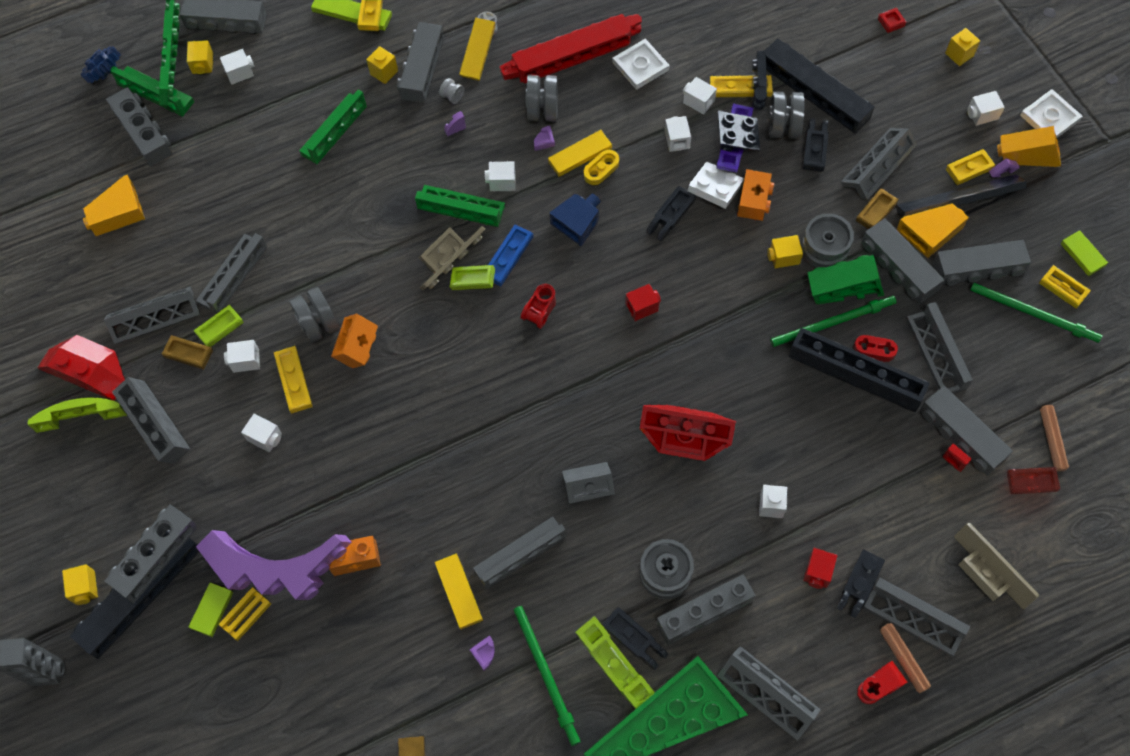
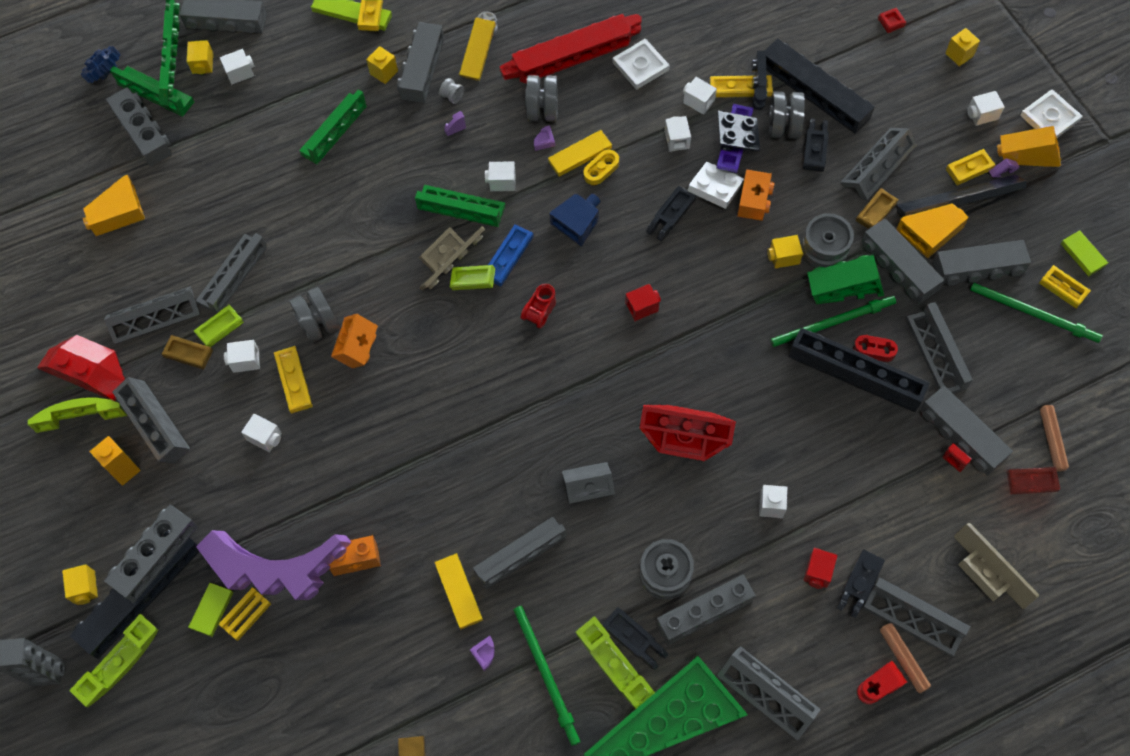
none -> lime slope [69,614,158,707]
none -> light orange slope [90,436,141,486]

